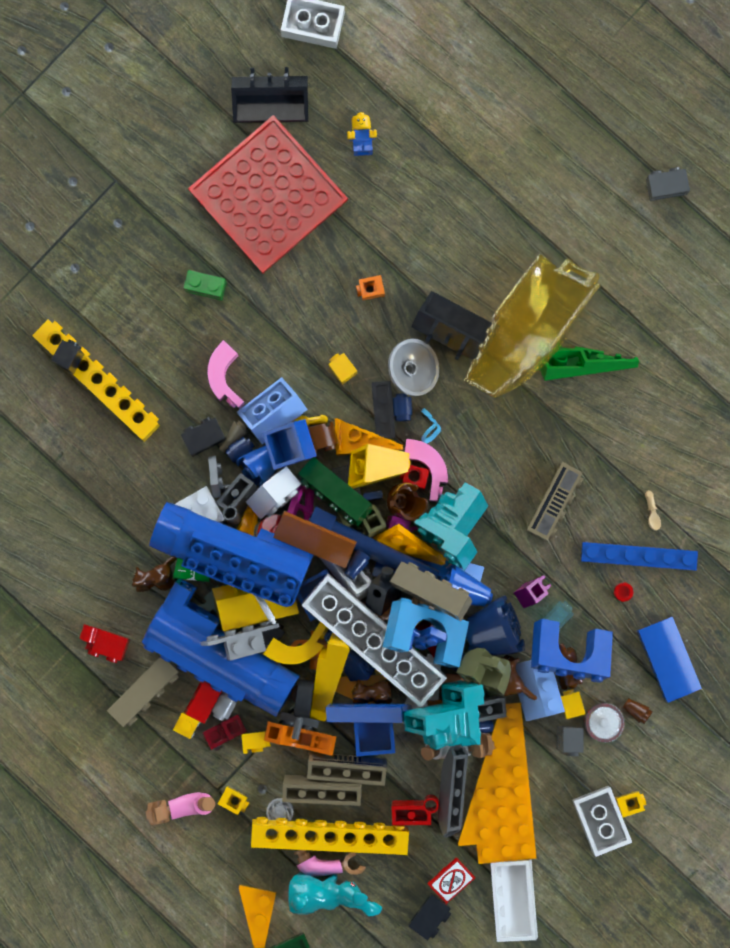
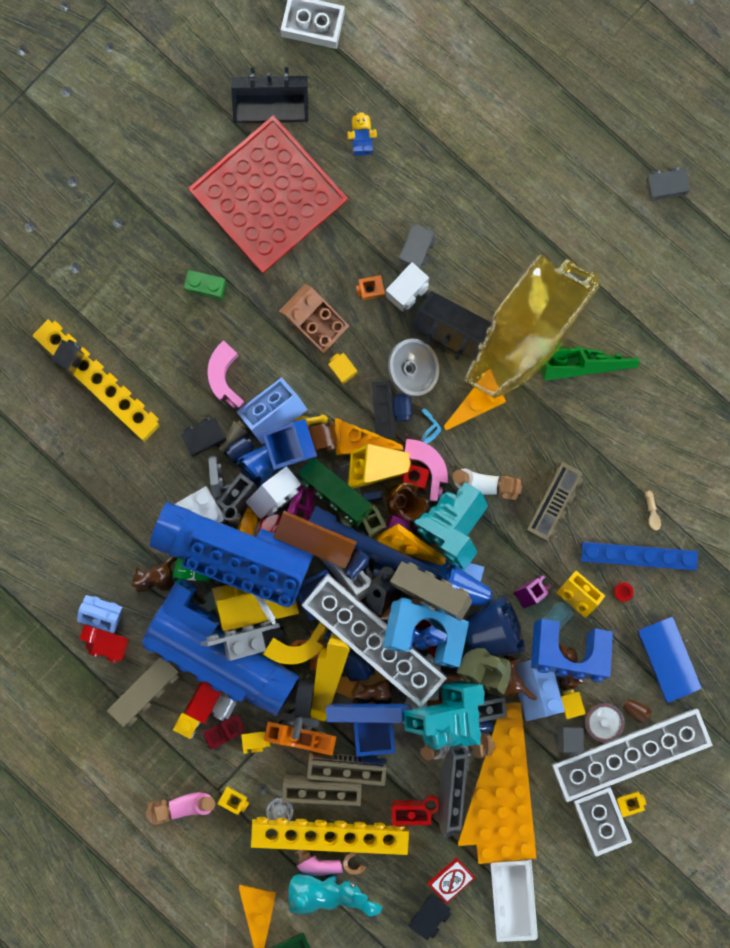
none -> light blue brick [77,595,123,634]
none -> nougat slope [279,284,349,353]
none -> white brick [386,262,429,312]
none -> dark grey brick [399,224,436,269]
none -> light orange wing [444,369,506,431]
none -> piece [453,469,522,500]
none -> white brick [551,708,713,802]
none -> yellow brick [556,571,605,618]

